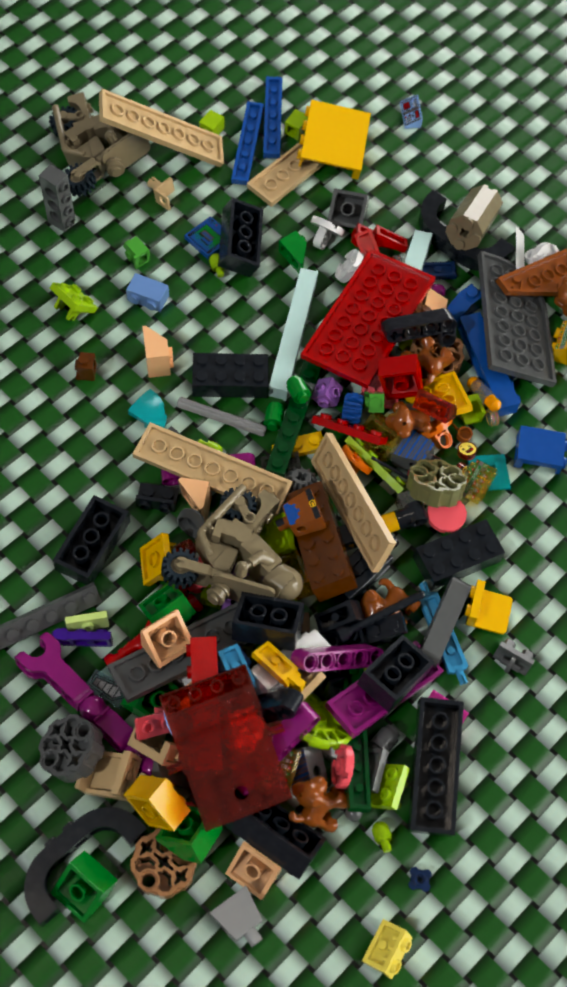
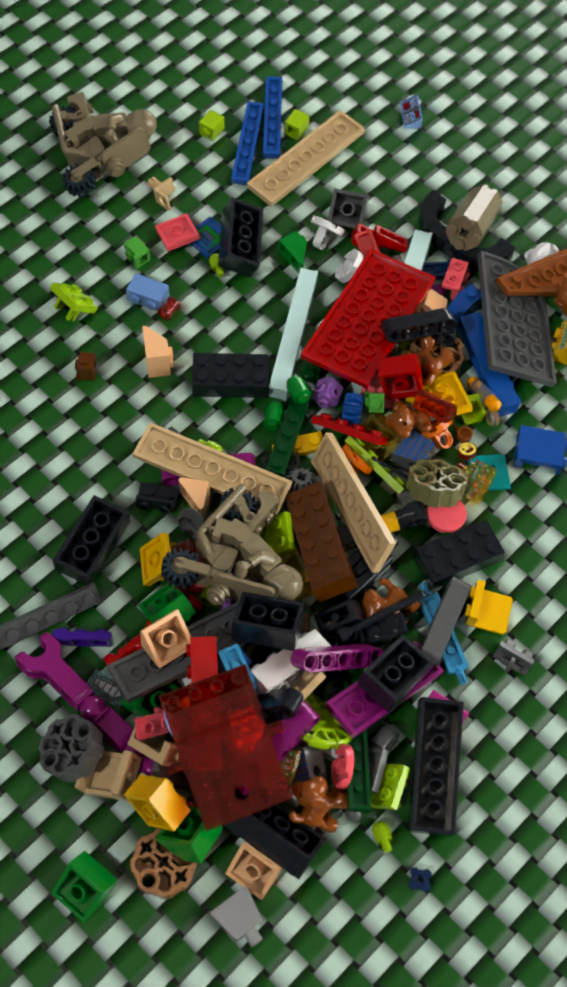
black arch [24,807,148,927] -> none
dark grey brick [39,164,76,232] -> none
yellowish green plate [65,611,109,632] -> none
tan plate [99,89,224,167] -> none
teal brick [128,389,167,428] -> none
light grey axle [177,397,267,436] -> none
yellow hinge [251,641,306,692] -> none
dark orange torso [275,488,327,537] -> none
yellow panel [296,99,371,180] -> none
light yellow bracket [362,919,412,979] -> none
white sticker [516,227,524,270] -> none
none -> coral tile [155,213,200,252]
none -> clear red bush [157,296,181,321]
none -> coral bracket [442,258,470,302]

